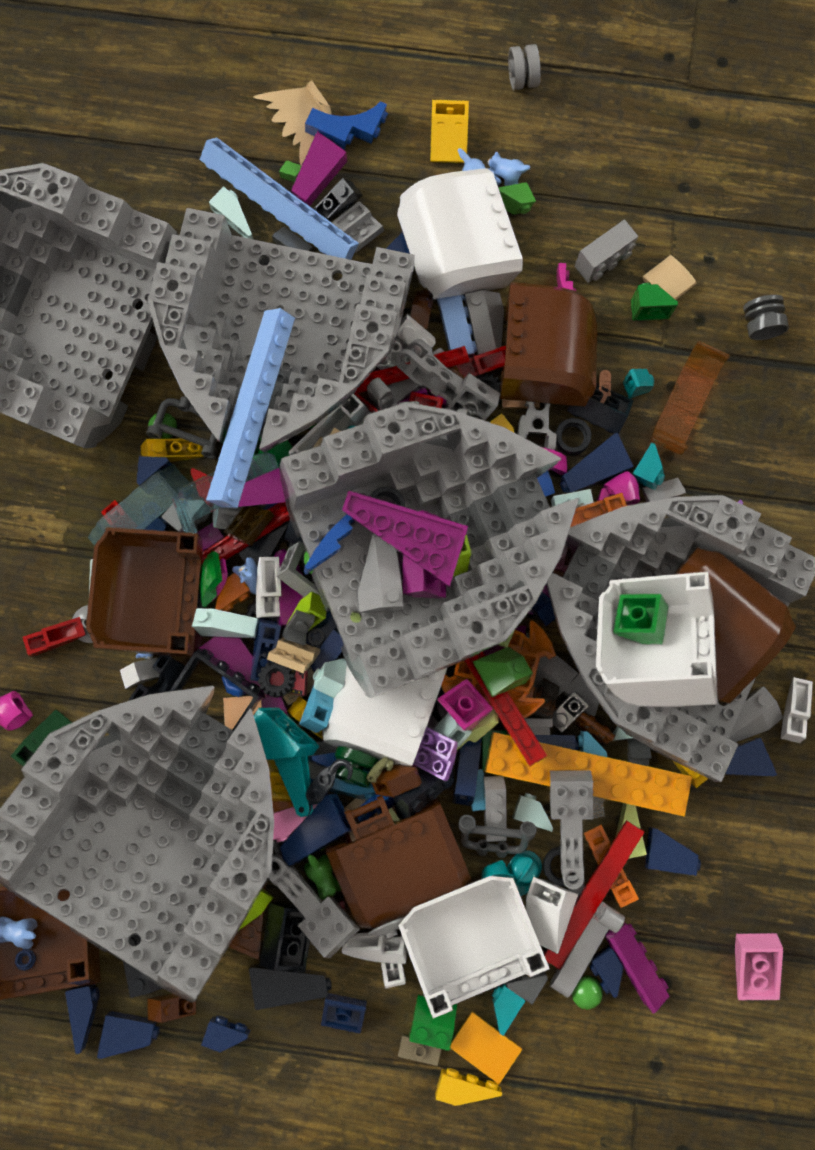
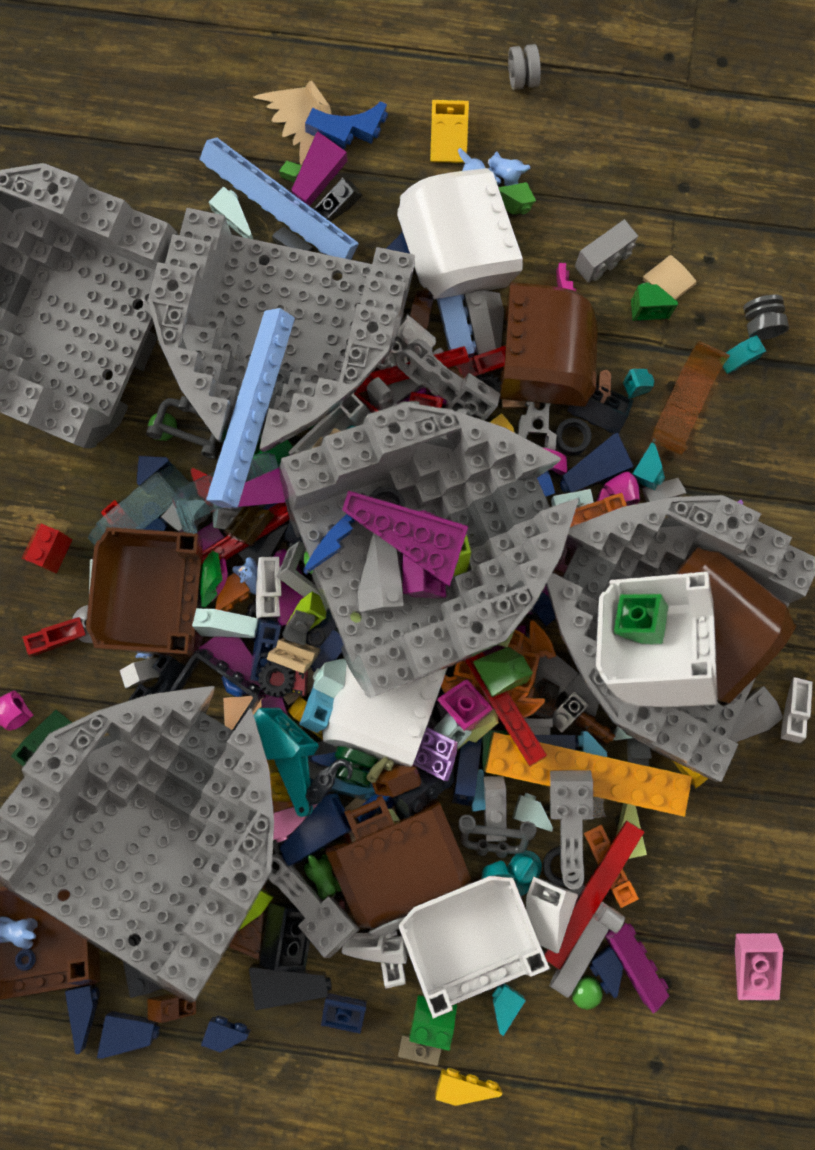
yellow slope [141,439,204,462] -> none
light grey slope [332,201,384,252] -> none
light orange tile [450,1011,522,1084] -> none
dark grey slope [506,971,547,1004] -> none
dark blue slope [644,827,701,876] -> none
dark blue slope [725,738,777,776] -> none
none -> red slope [21,524,73,574]
none -> teal slope [718,335,766,374]

